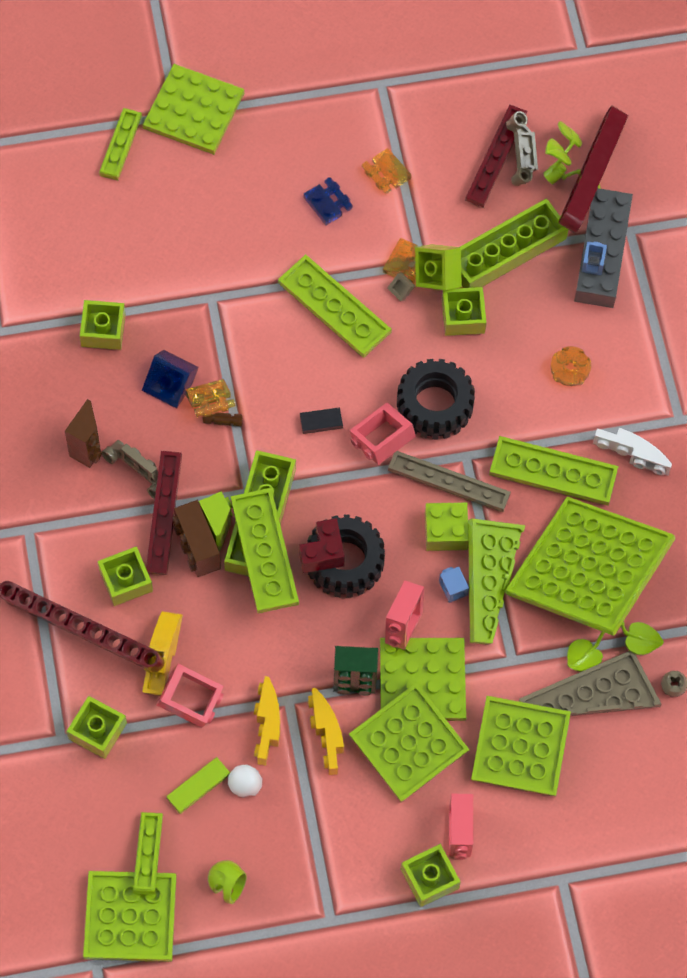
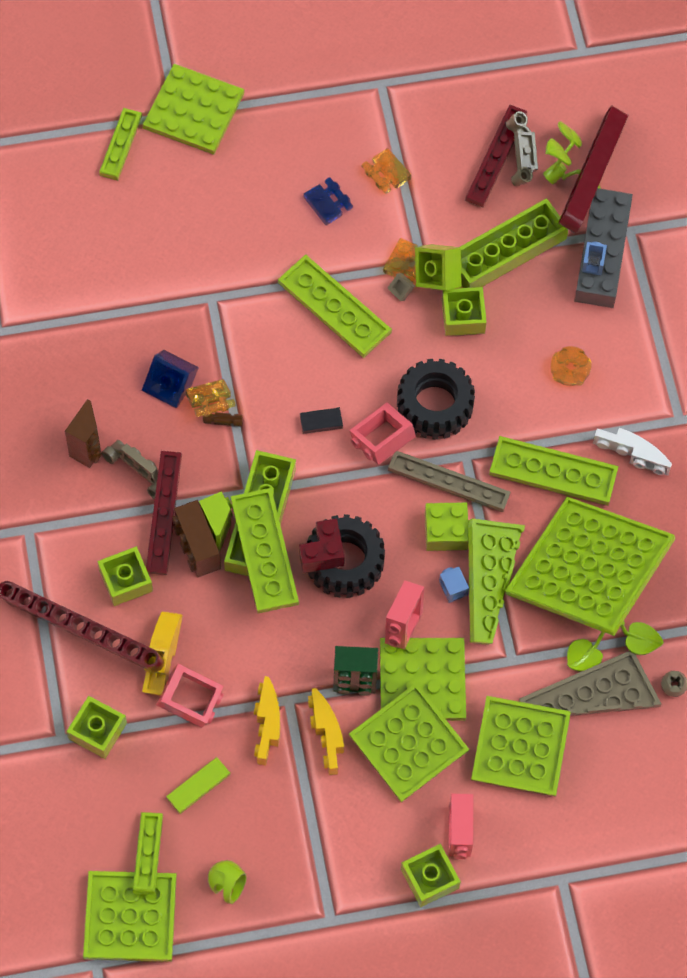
lime brick [80,300,126,350] -> none
white hair [228,765,262,798] -> none

